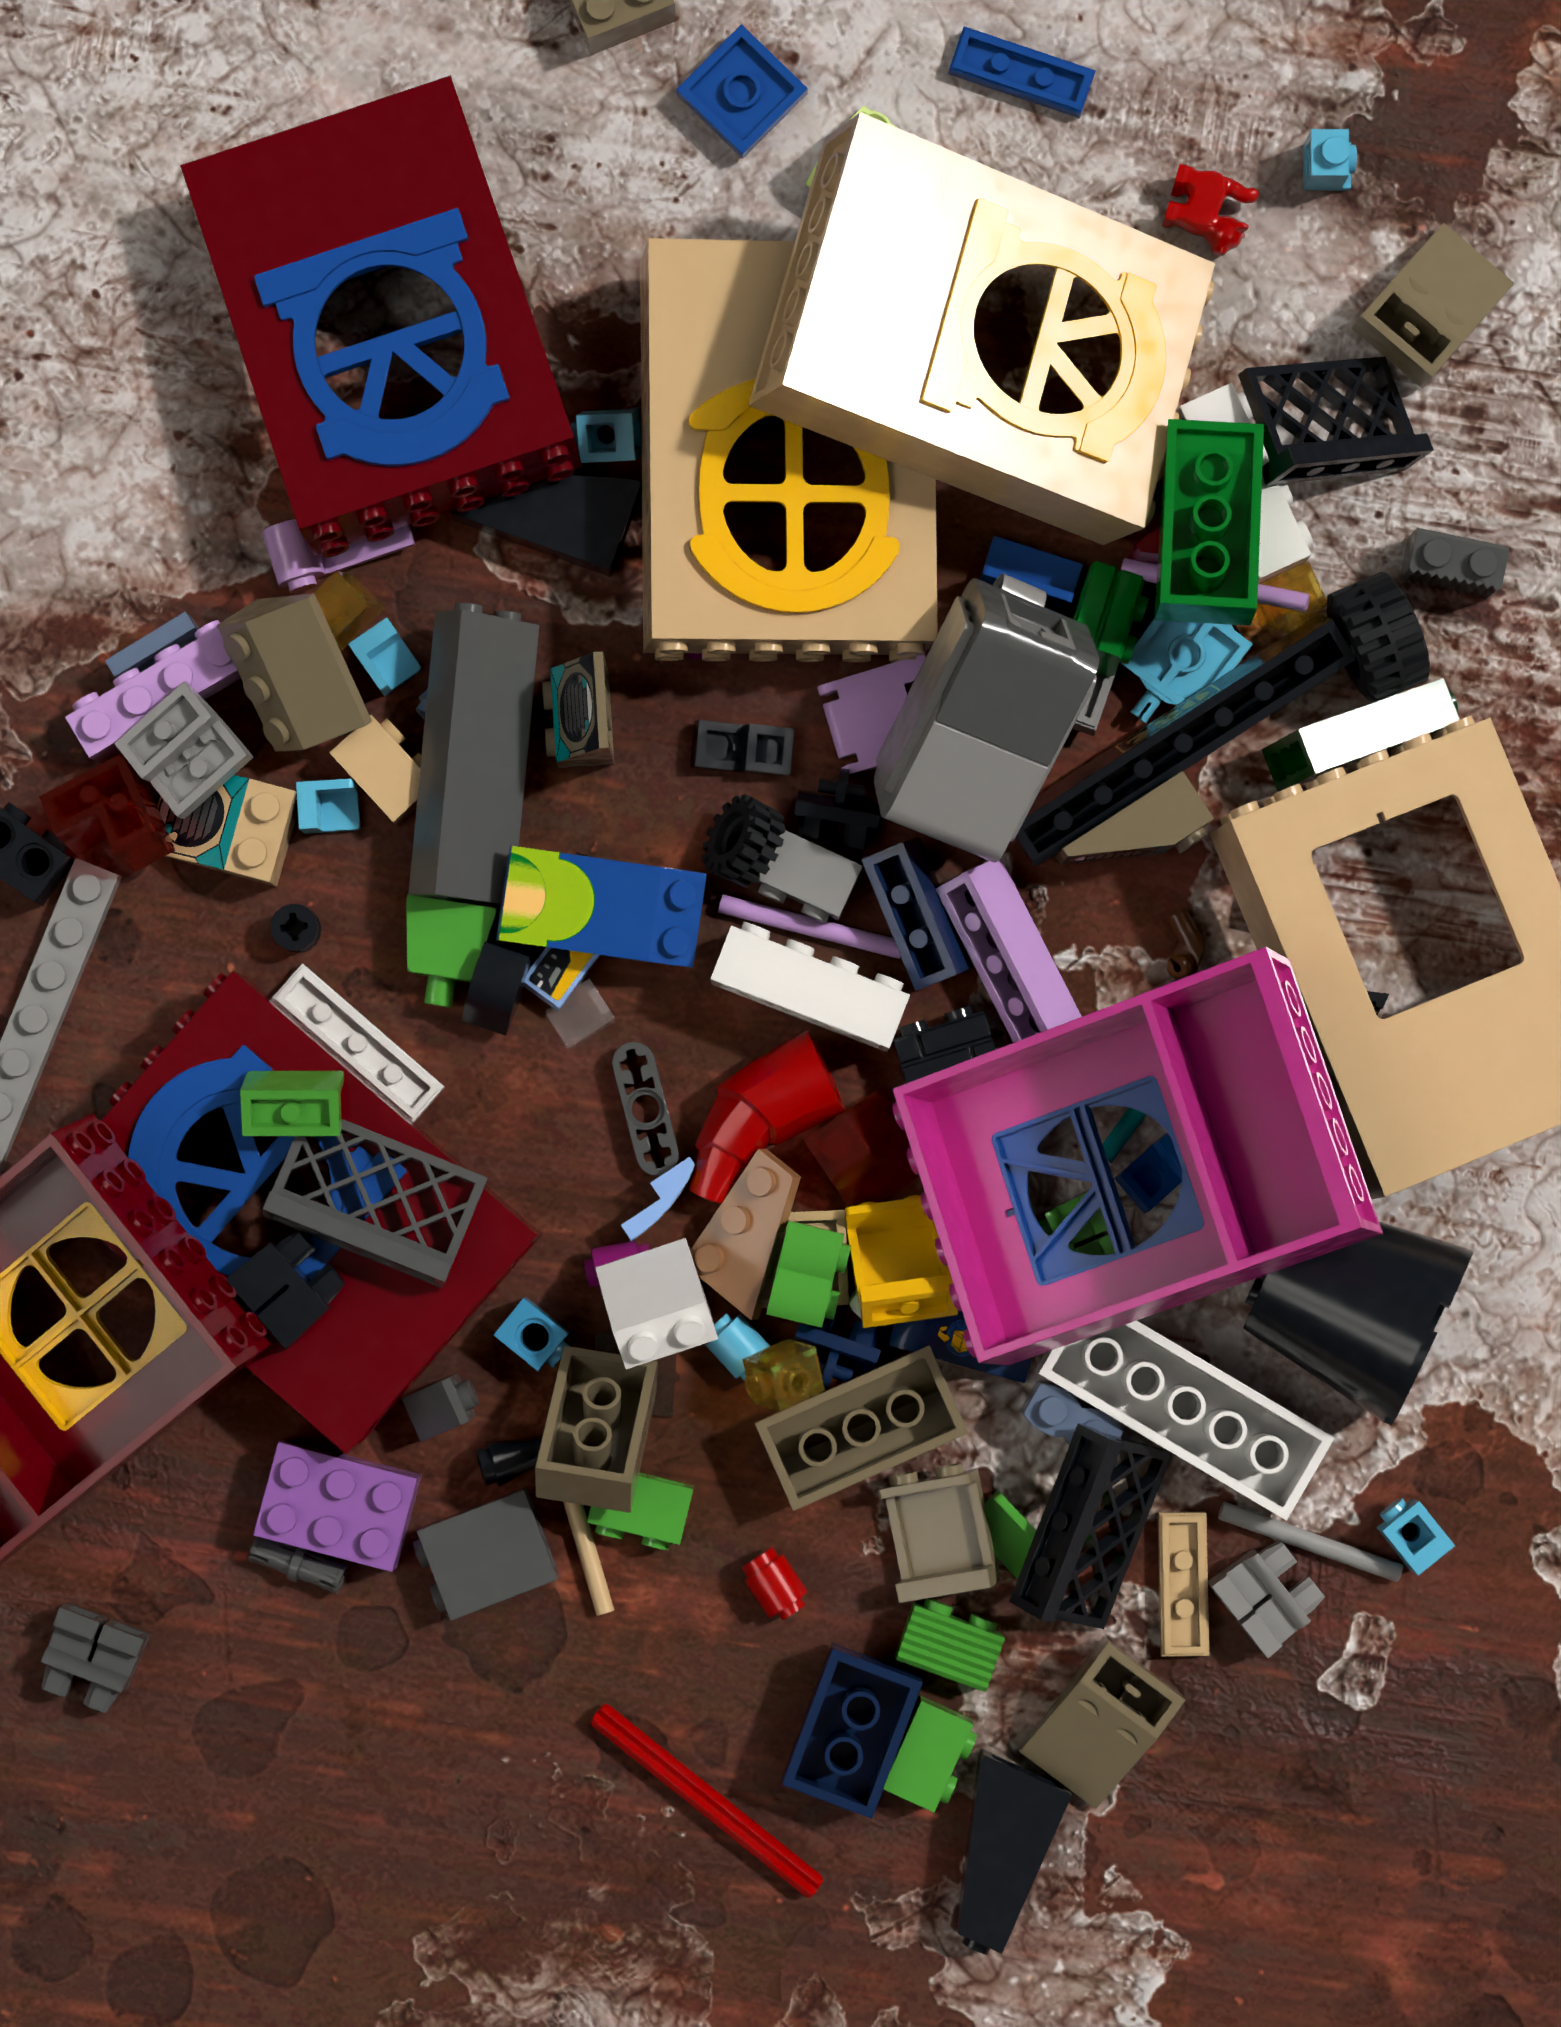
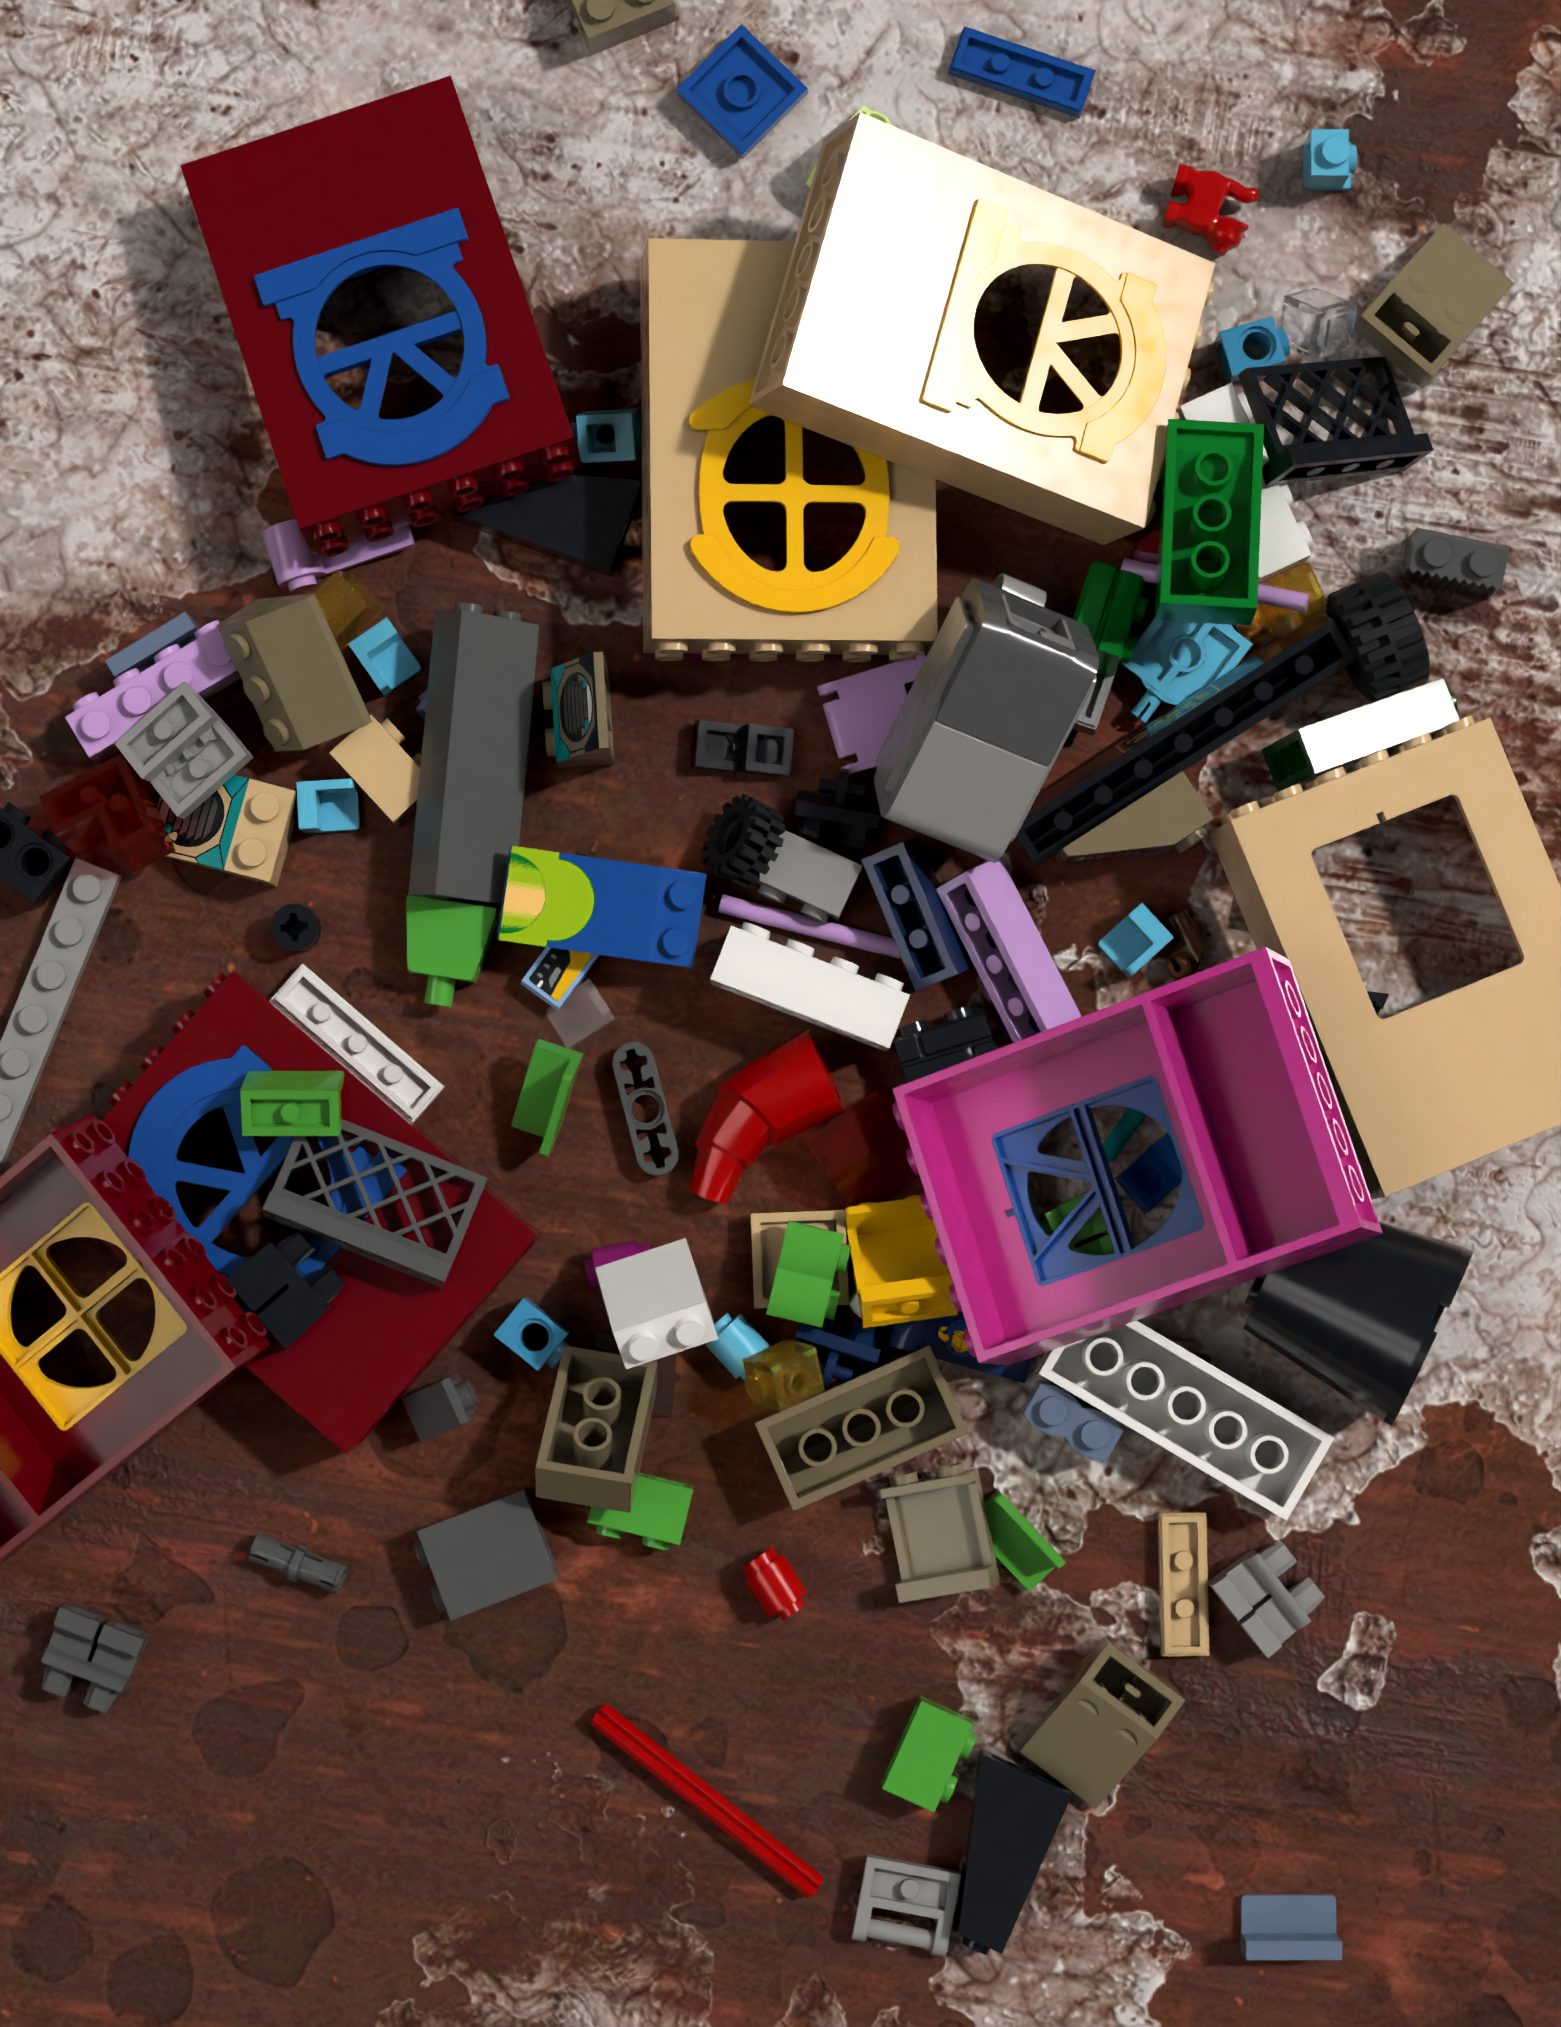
medium lavender brick [253,1439,422,1572] -> none
black brick [461,917,538,1036] -> none
black cone [475,1435,542,1487] -> none
tan bar [563,1502,615,1616] -> none
light blue slope [621,1157,695,1241] -> none
medium nougat wing [690,1149,801,1320] -> none
dark blue brick [782,1642,923,1819] -> none
bright green brick [894,1598,1005,1692] -> none
blue panel [980,536,1083,611] -> none
black fence [1009,1423,1172,1629] -> none
light grey bar [1218,1501,1403,1582] -> none
medium azure brick [1376,1498,1455,1576] -> none
none -> bright green panel [511,1039,583,1157]
none -> light grey plate [851,1854,961,1957]
none -> medium azure panel [1098,903,1174,978]
none -> dark azure brick [1214,316,1290,385]
none -> sand blue panel [1240,1893,1342,1960]
none -> clear panel [1280,288,1357,358]

